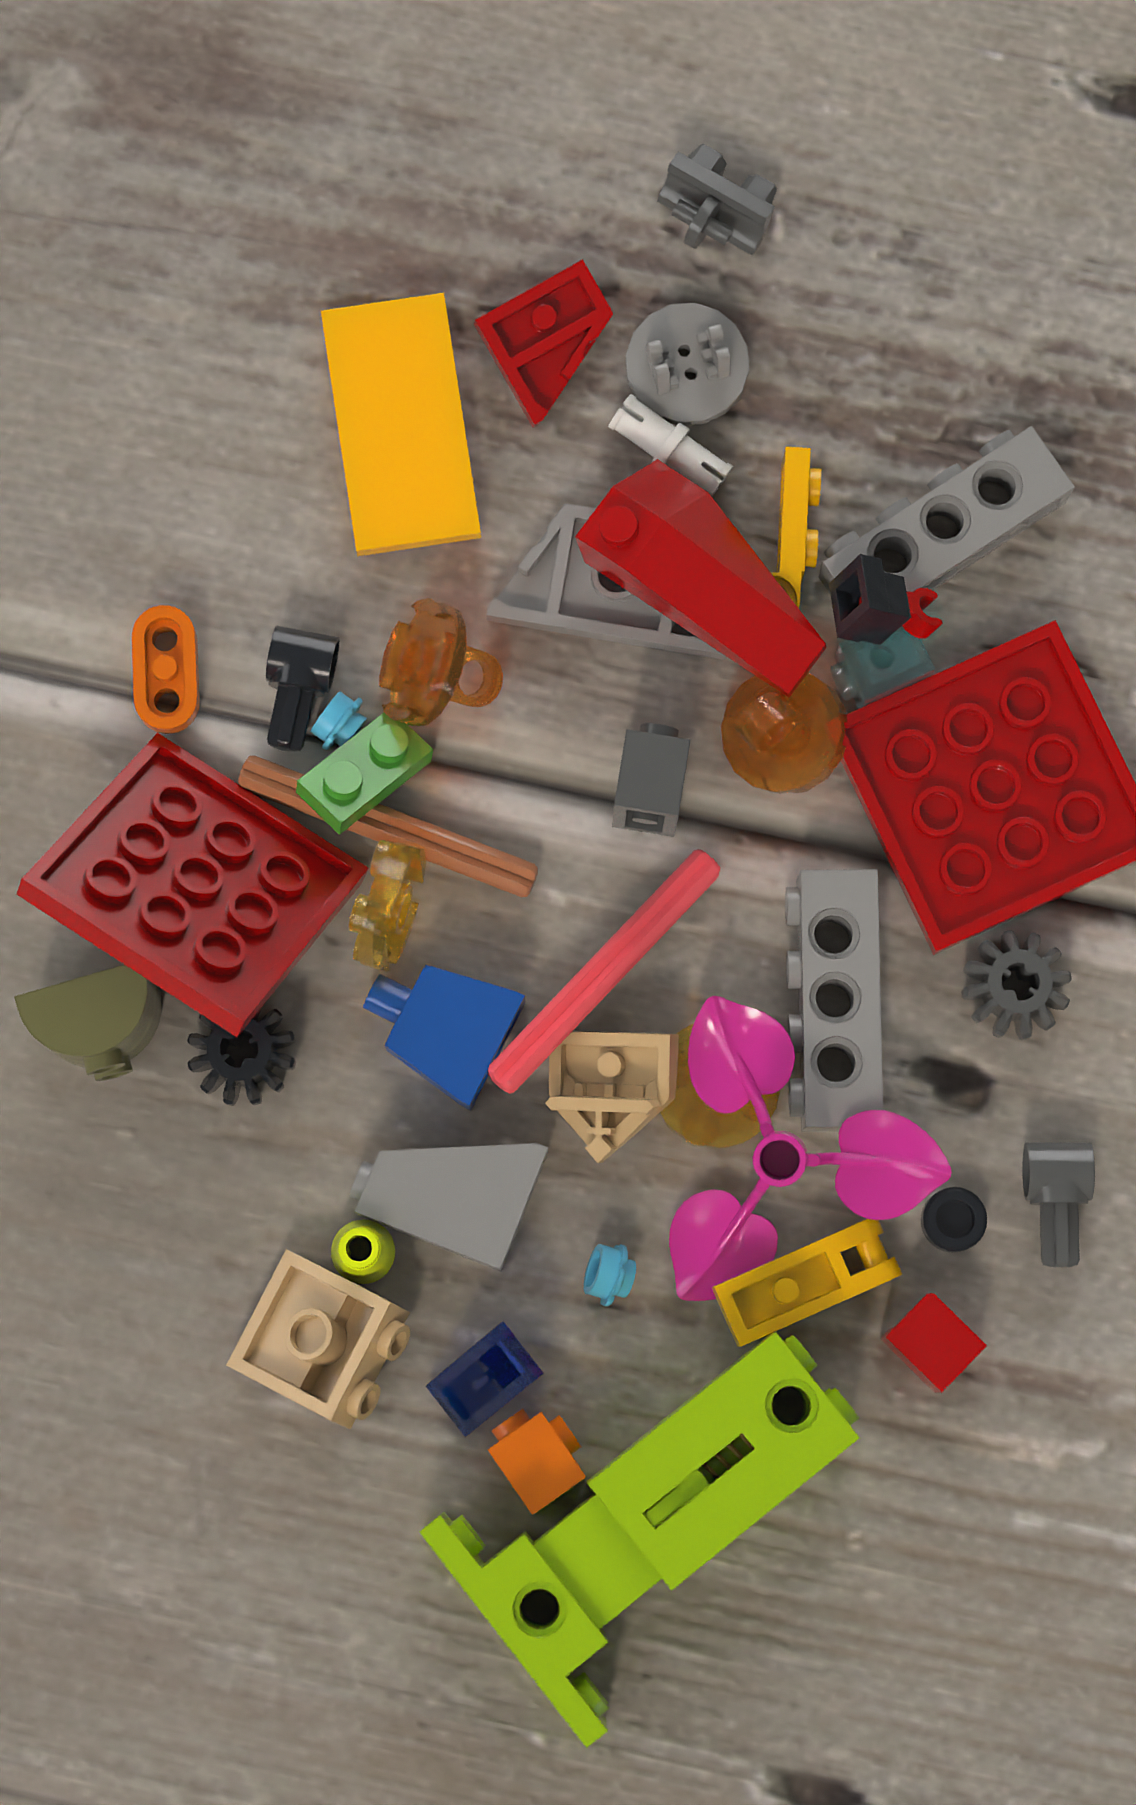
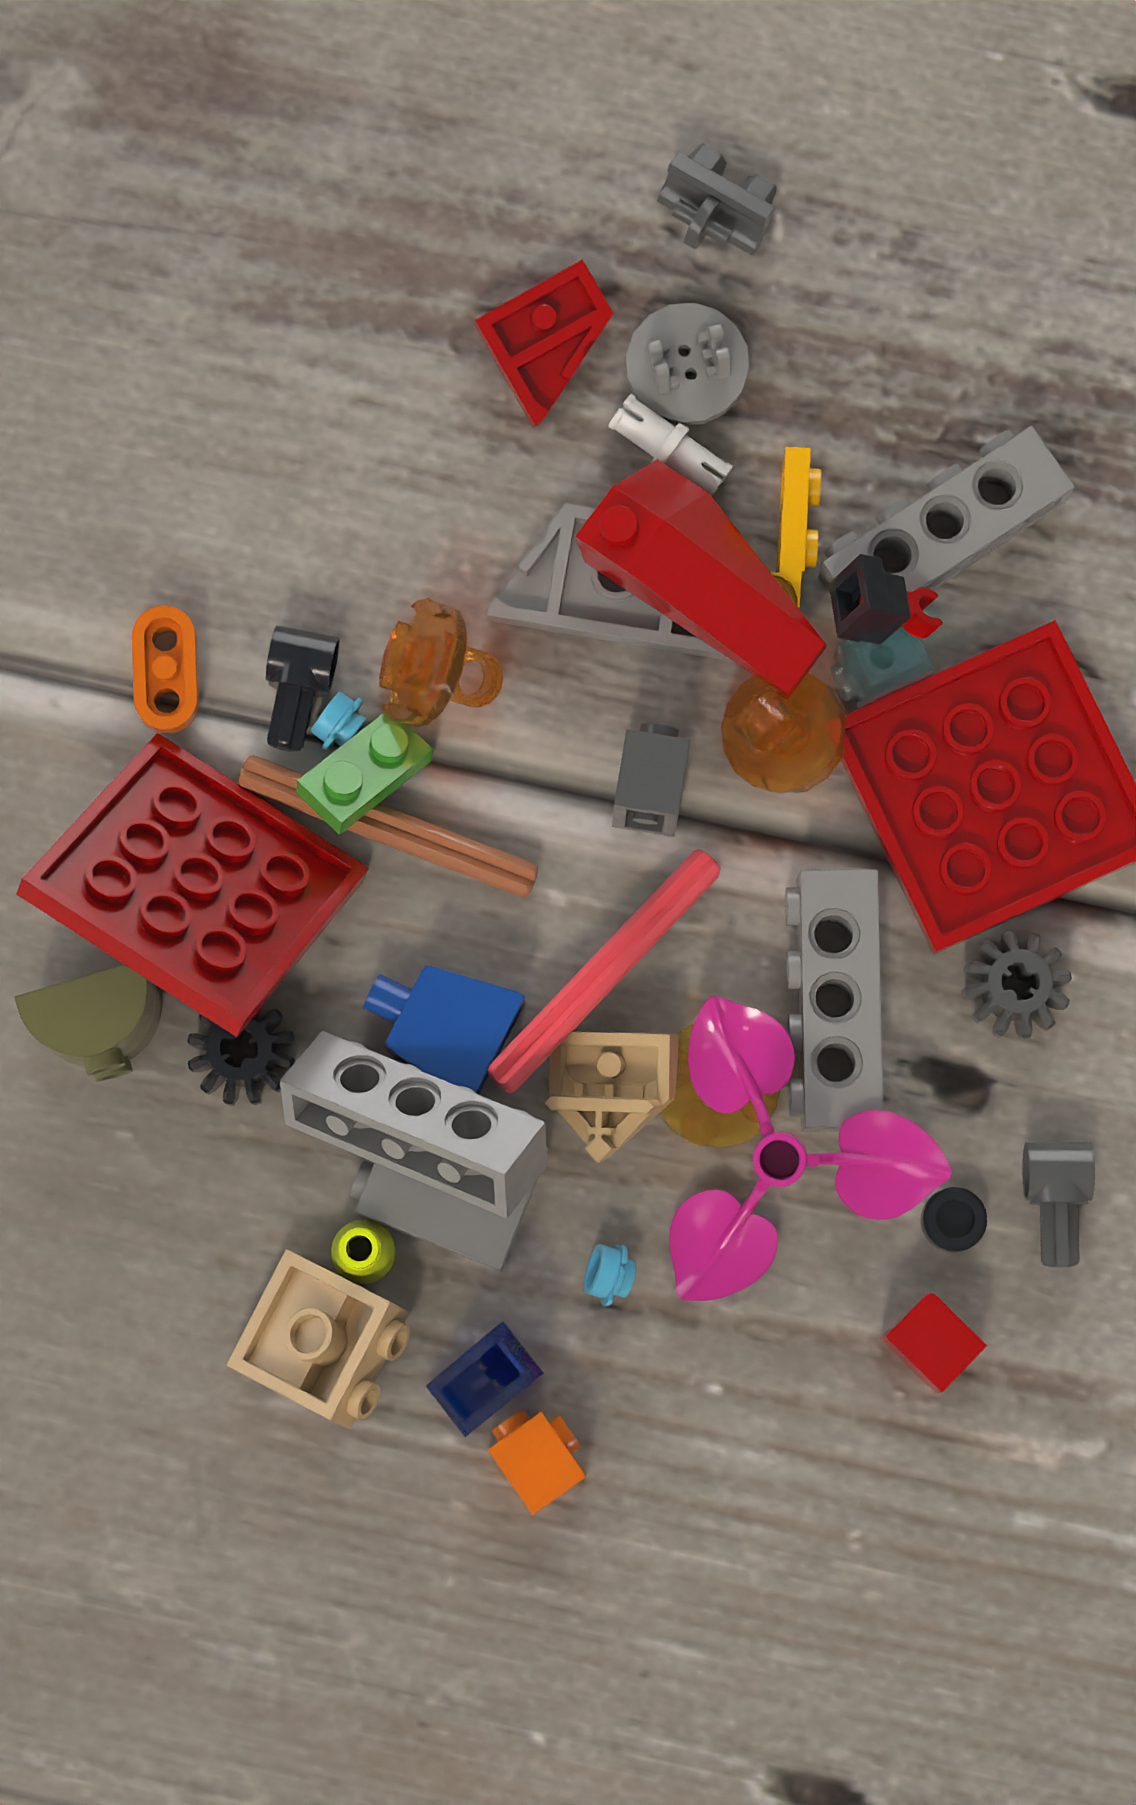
yellow tile [321,293,481,557] -> none
clear yellow plate [349,839,426,972] -> none
lime brick [419,1332,860,1748] -> none
yellow plate [711,1218,902,1347] -> none
none -> light grey brick [280,1031,547,1219]

